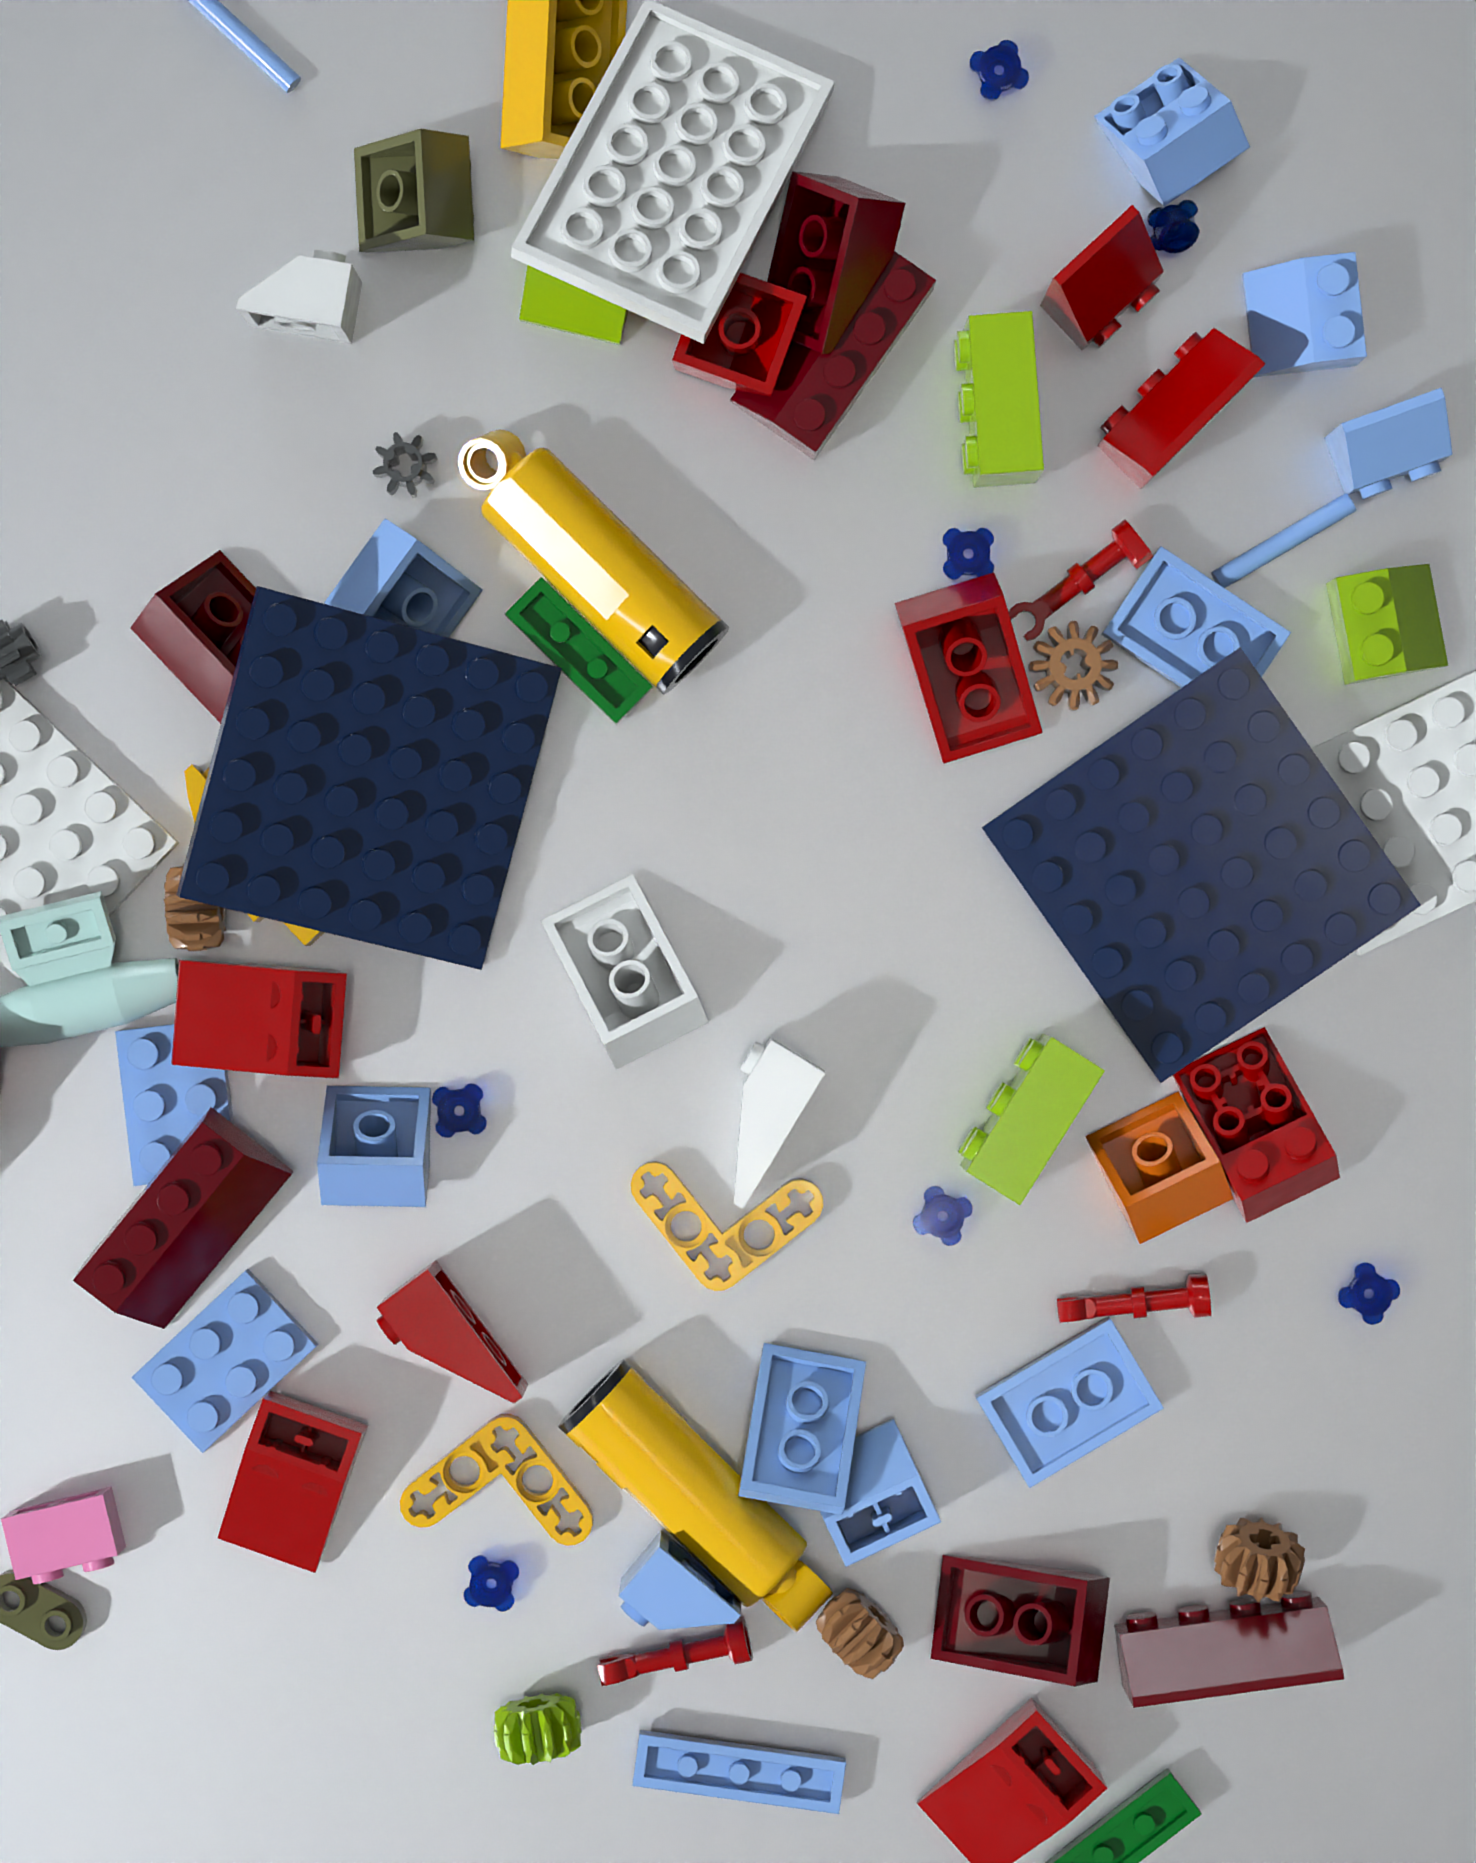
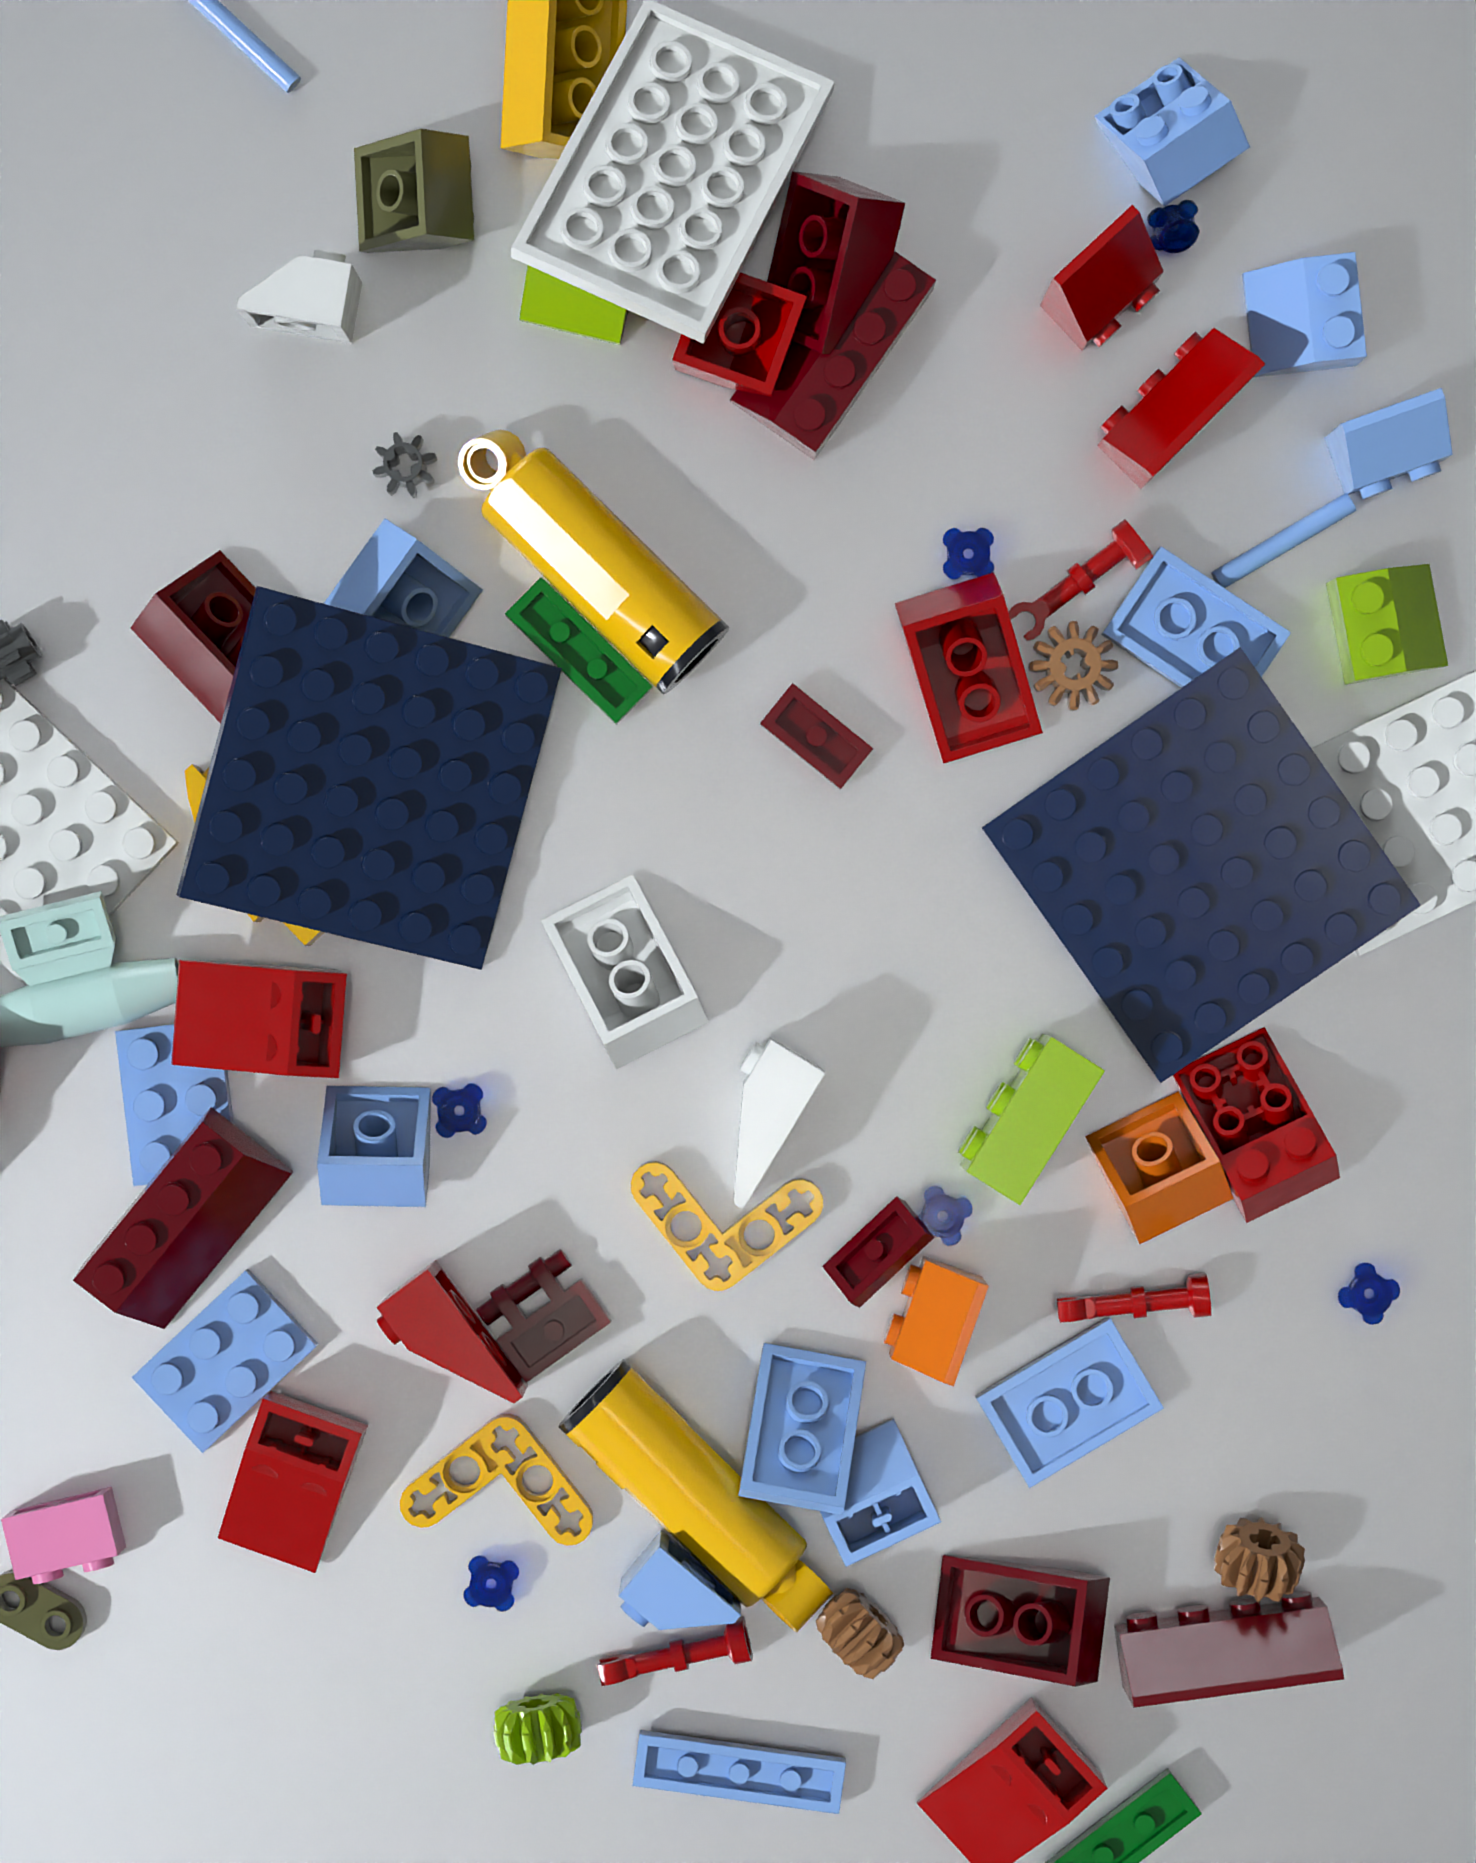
medium nougat gear [164,864,226,951] -> none
lime brick [954,311,1044,488] -> none
clear blue plate [969,40,1029,101] -> none
none -> plate [476,1249,612,1383]
none -> dark red plate [760,683,874,789]
none -> dark red plate [822,1196,935,1308]
none -> orange slope [884,1256,989,1386]

